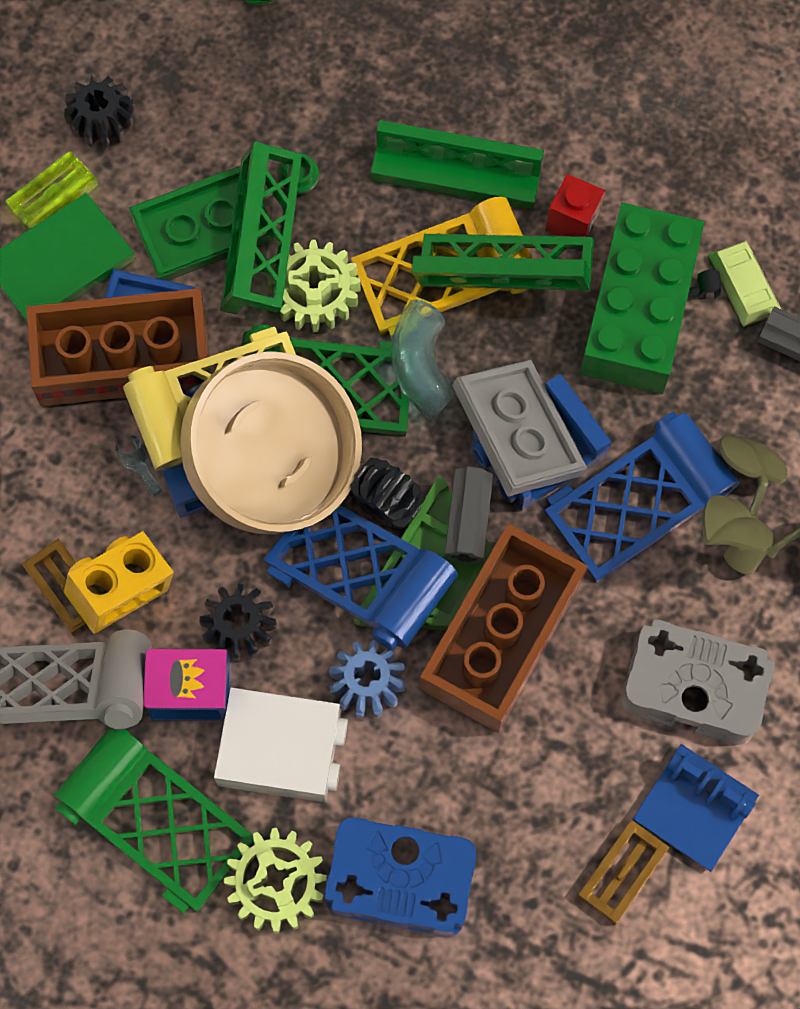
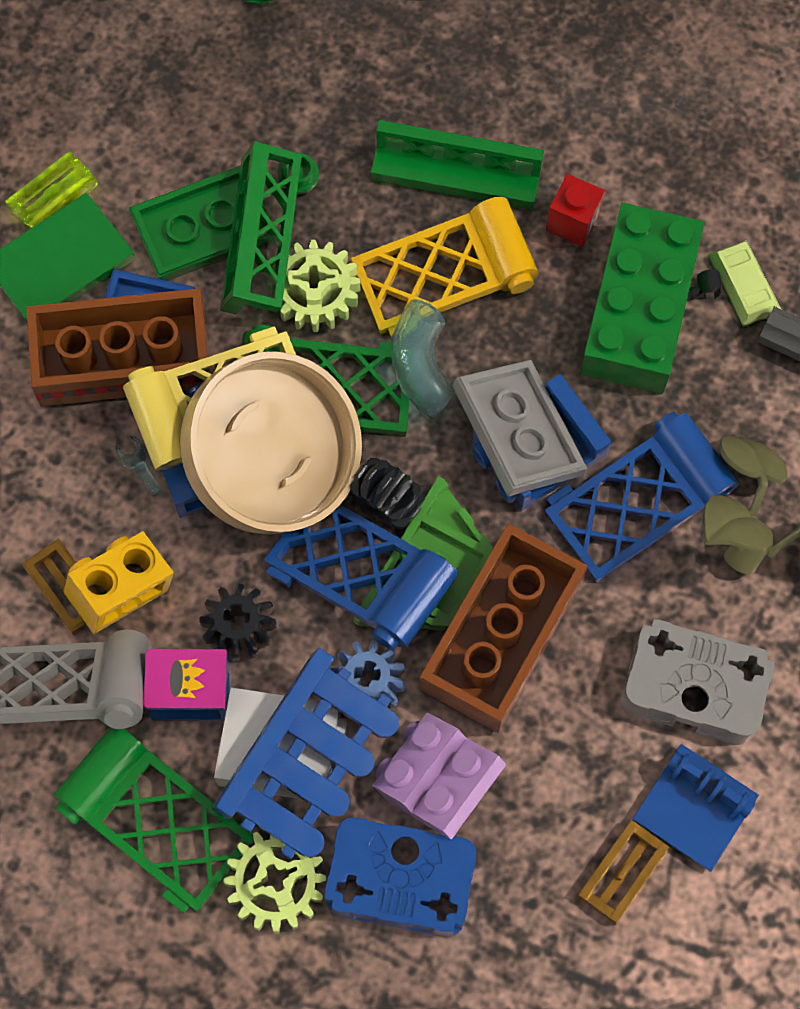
black gear [64,74,135,148] -> none
green fence [412,234,594,291] -> none
dark grey axle [444,466,493,564] -> none
none -> blue fence [211,648,399,859]
none -> lavender plate [372,712,506,840]

